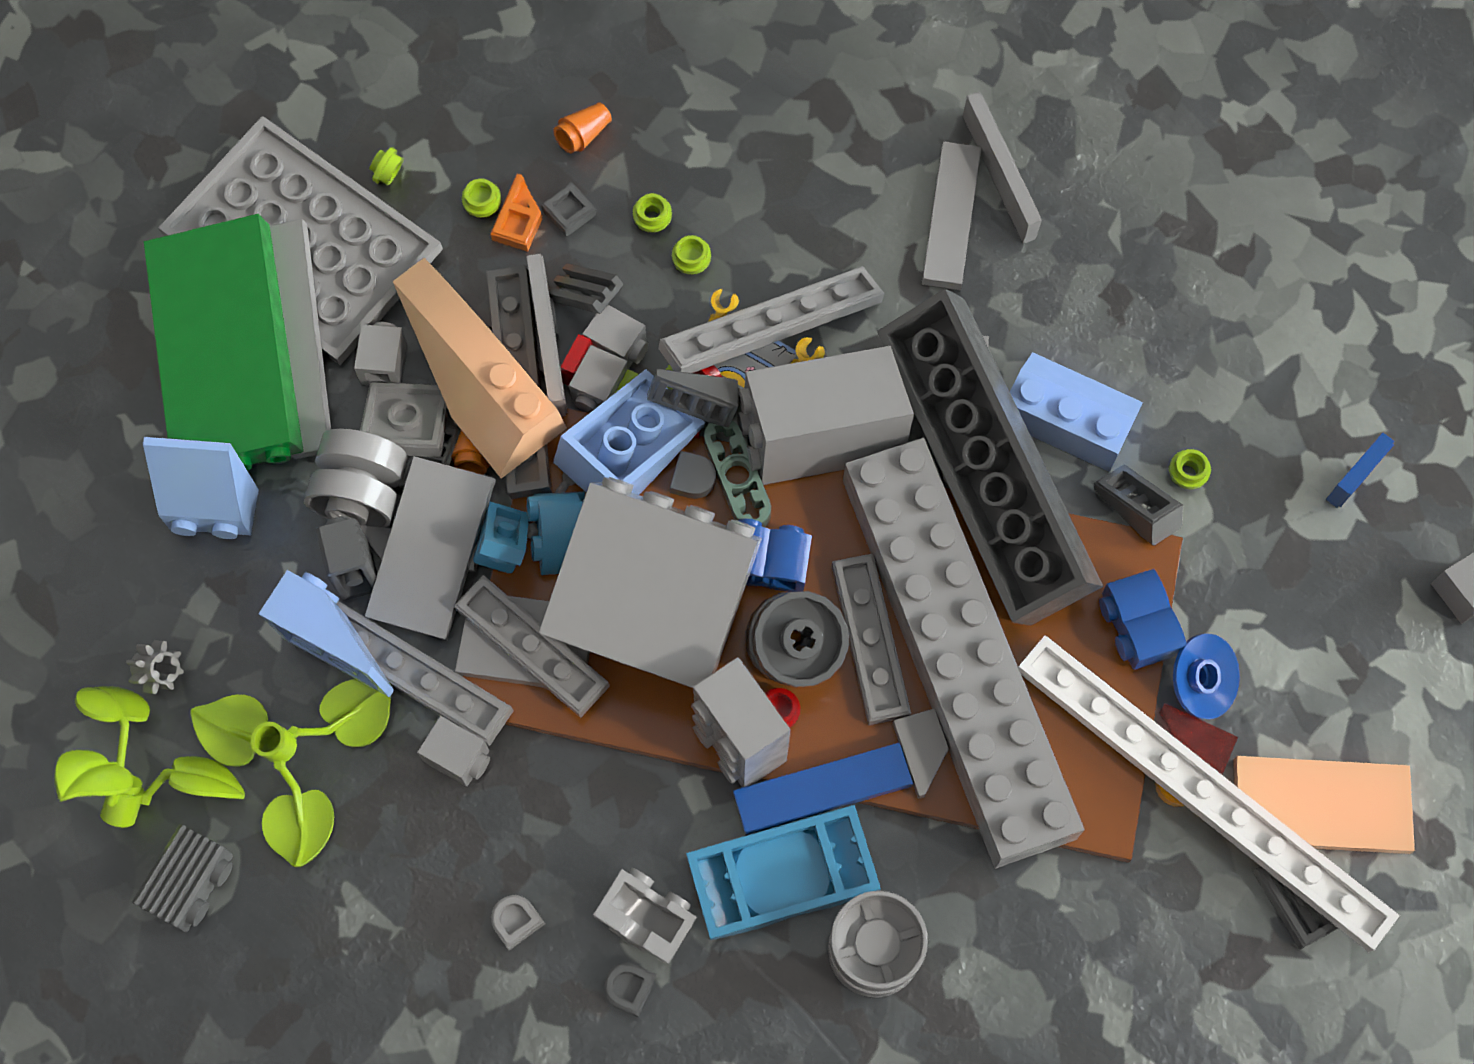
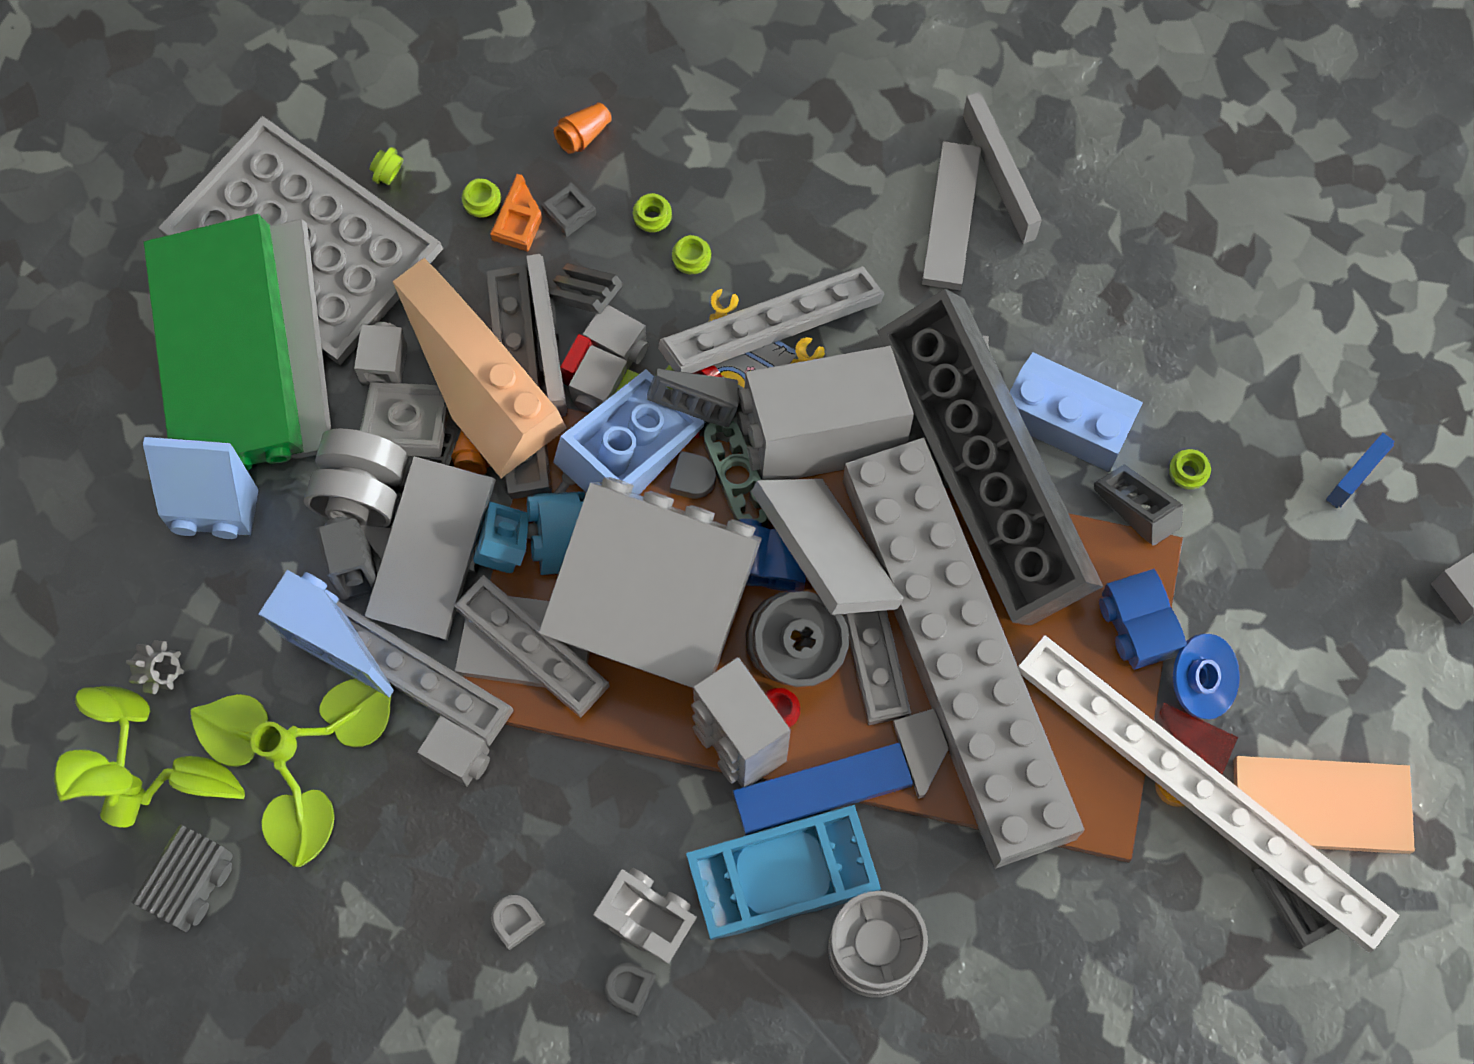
none -> light grey tile [751,479,904,615]

